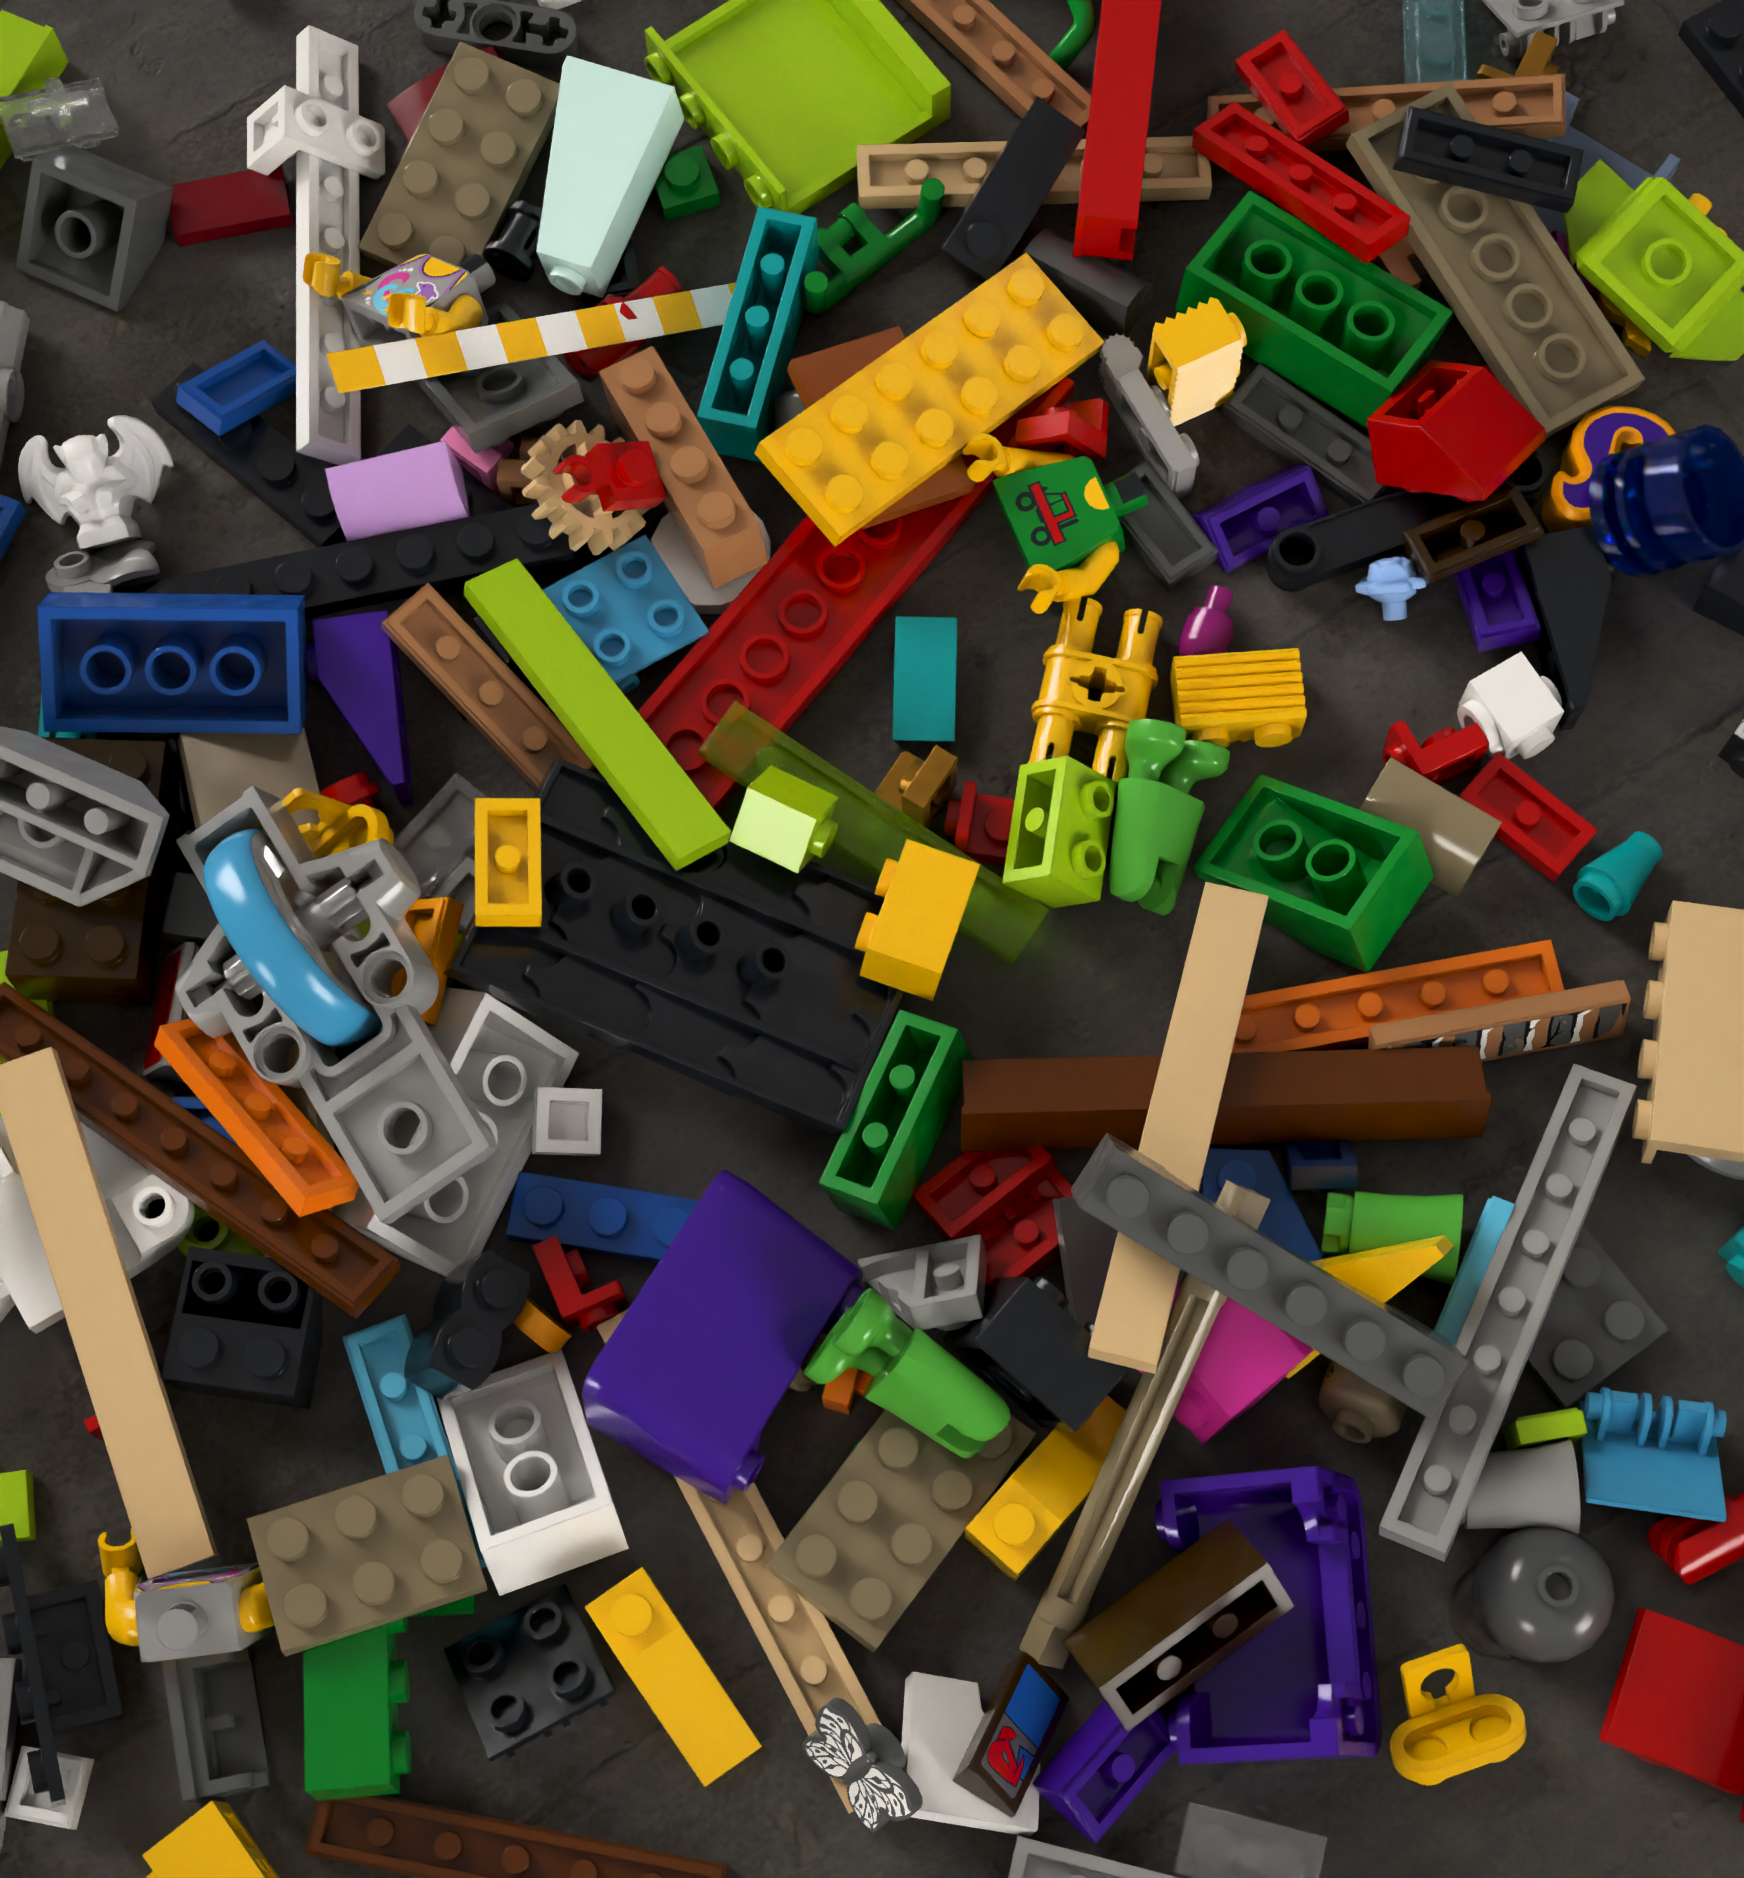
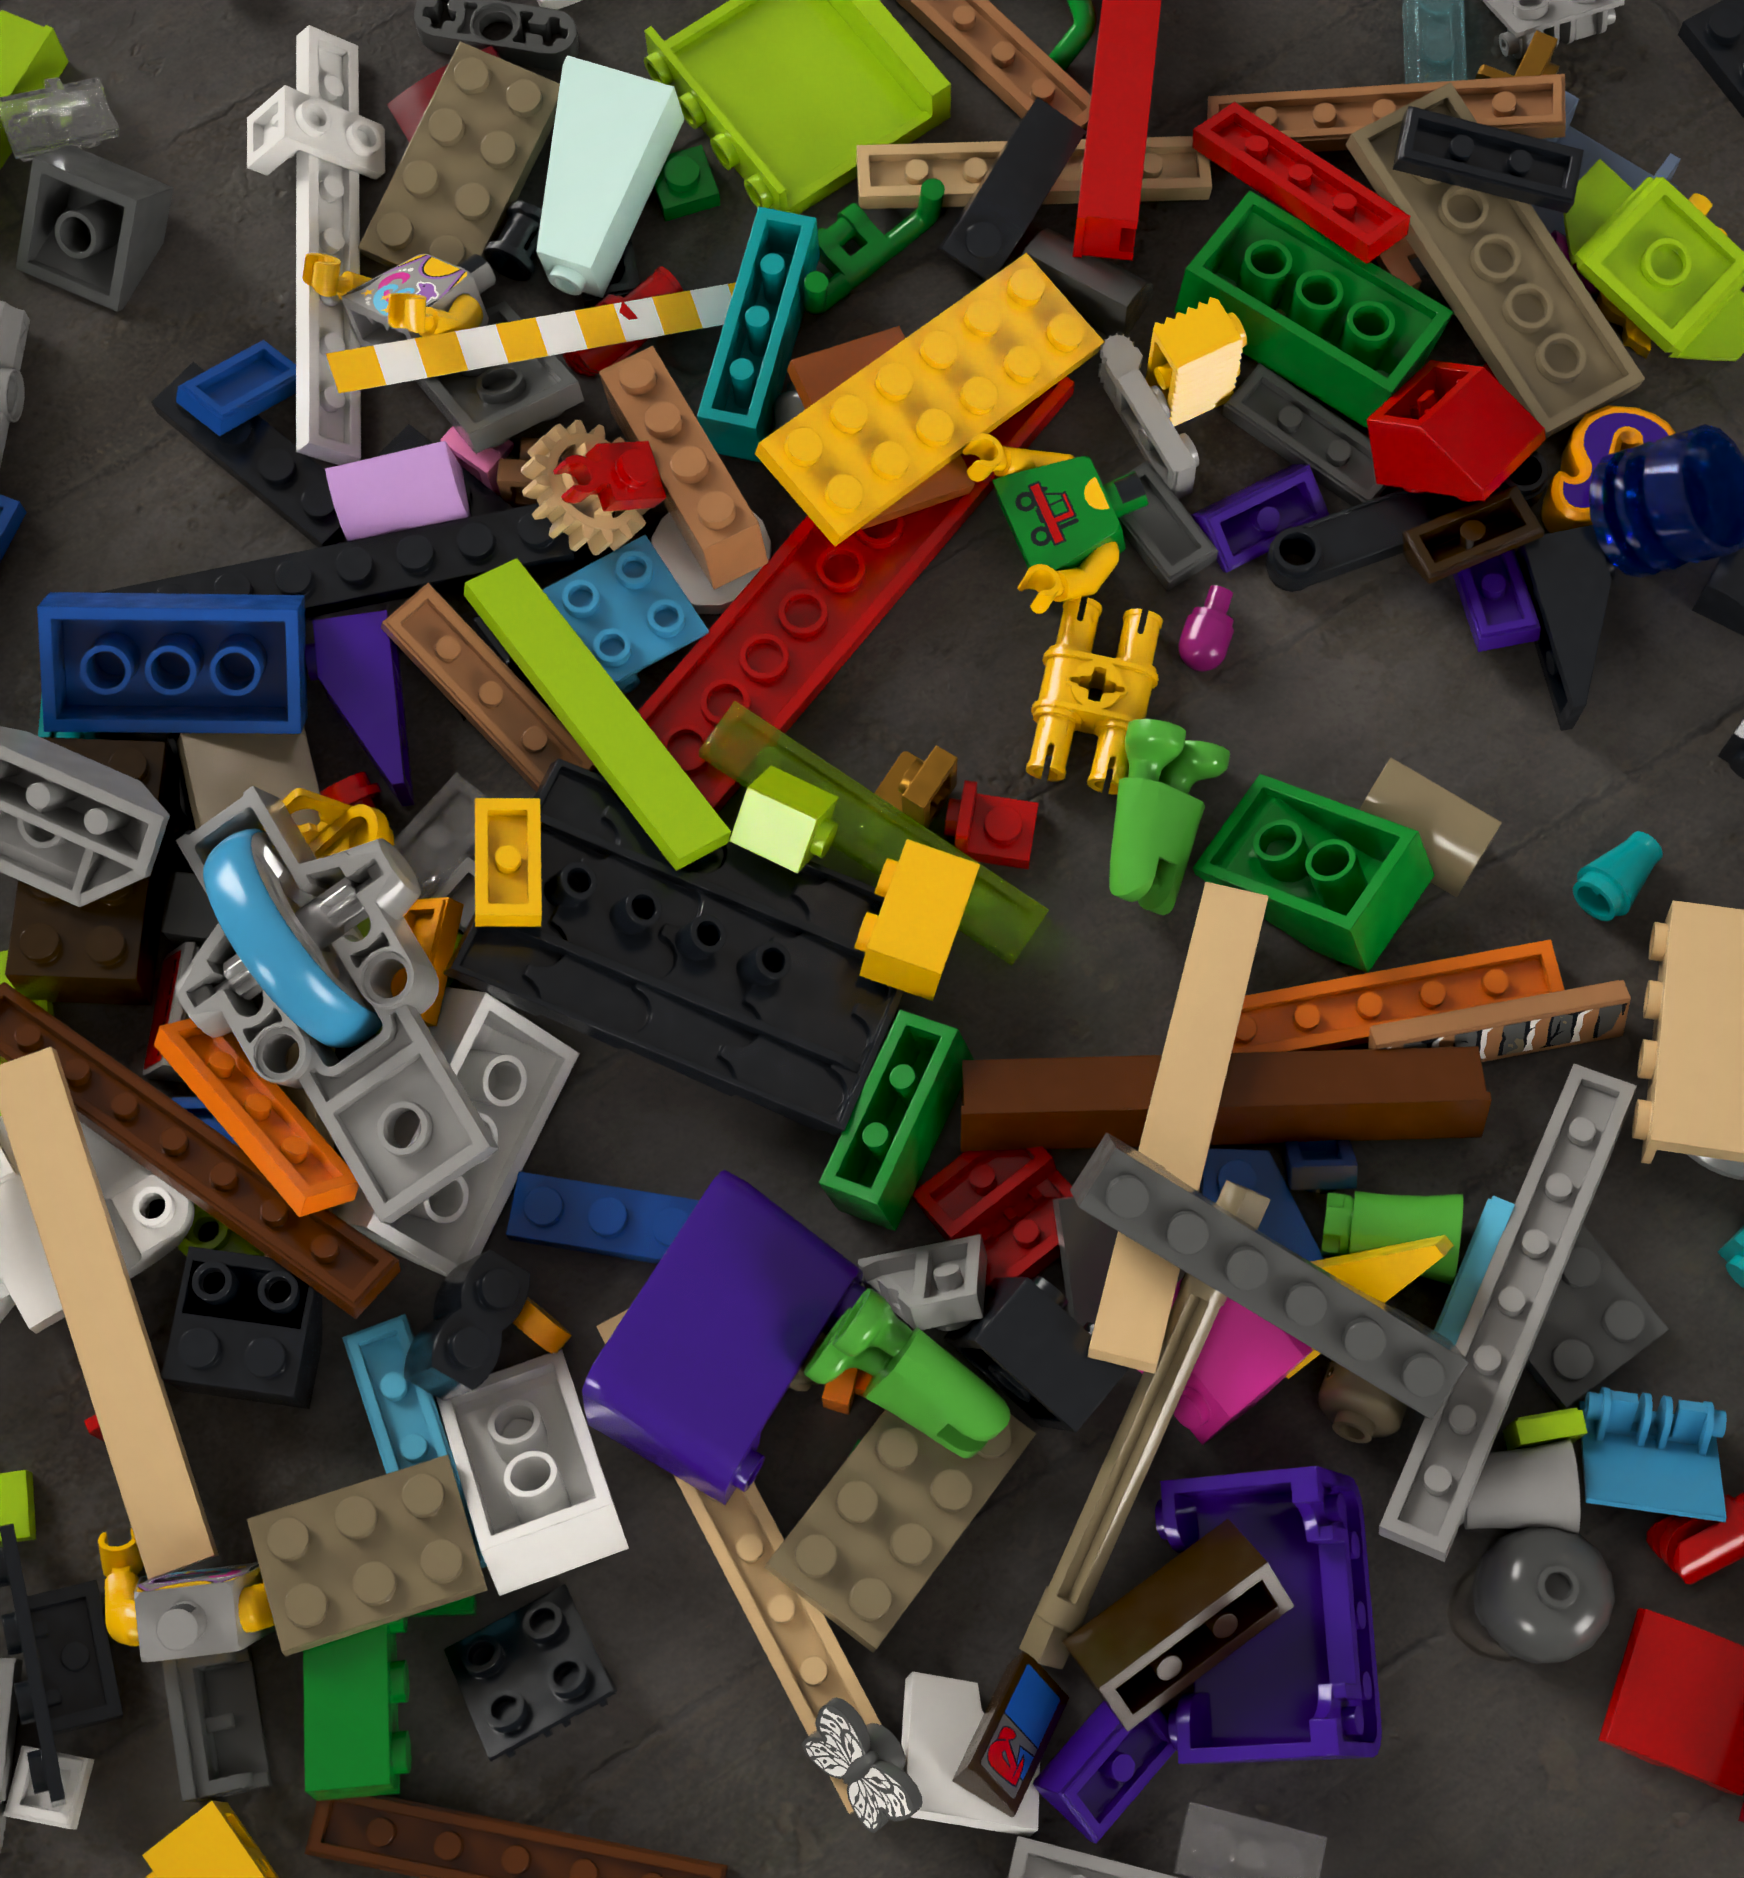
white animal [18,415,174,551] -> none
light grey plate [45,540,160,593] -> none
dark red tile [169,164,294,247] -> none
white plate [532,1087,602,1156] -> none
red bracket [532,1235,629,1332] -> none
yellow slope [585,1567,762,1787] -> none
teal slope [892,616,957,741] -> none
yellow slope [964,1395,1126,1582] -> none
lime brick [1002,755,1117,908] -> none
red bracket [1016,398,1109,461] -> none
yellow brick [1170,648,1307,748] -> none
red plate [1234,29,1349,148] -> none
light blue plant [1355,556,1427,621] -> none
red bracket [1382,720,1489,786] -> none
yellow bracket [1390,1644,1527,1786] -> none
white brick [1457,651,1564,760] -> none
red plate [1459,752,1598,883] -> none

